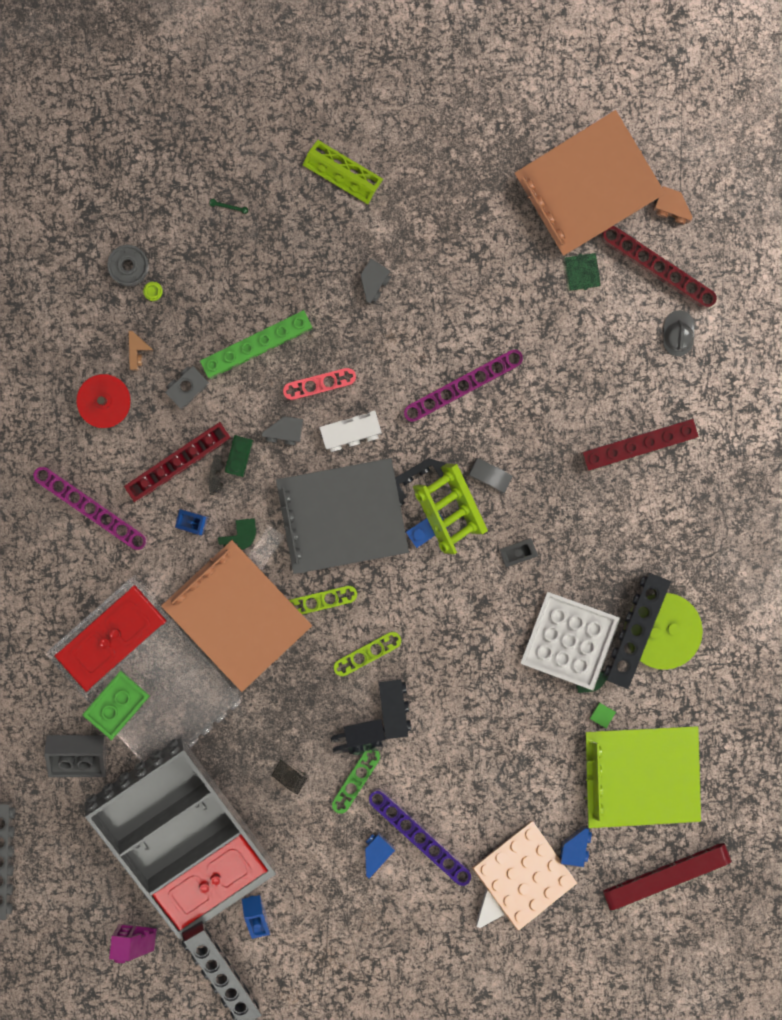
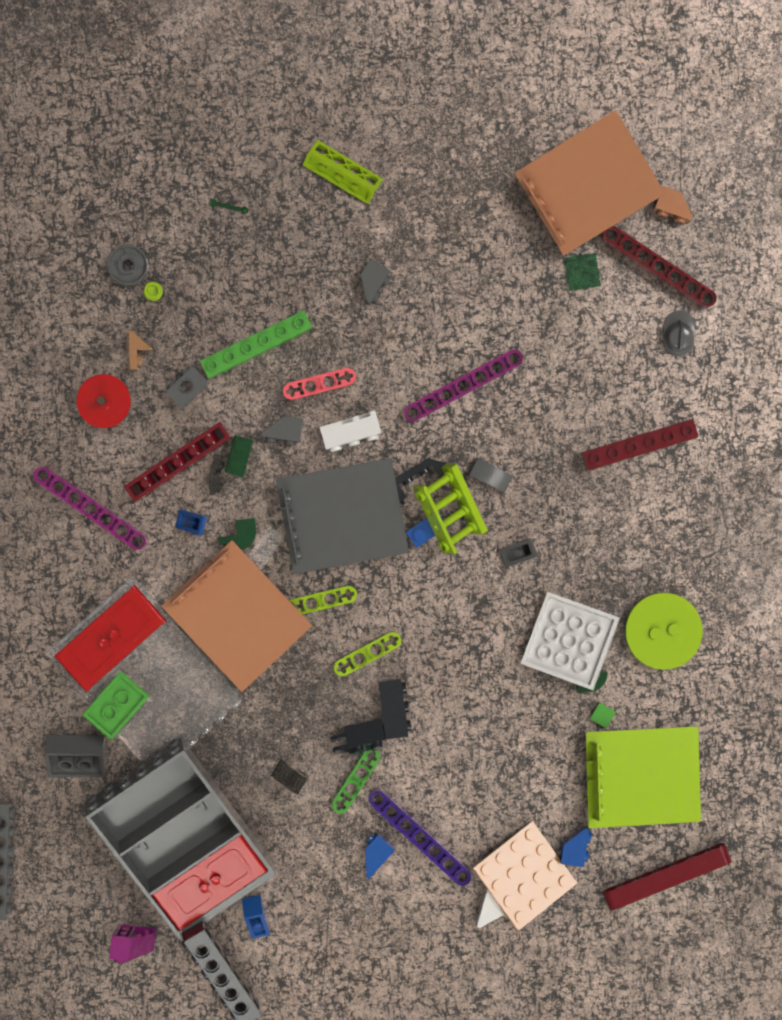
black brick [603,573,671,689] -> none

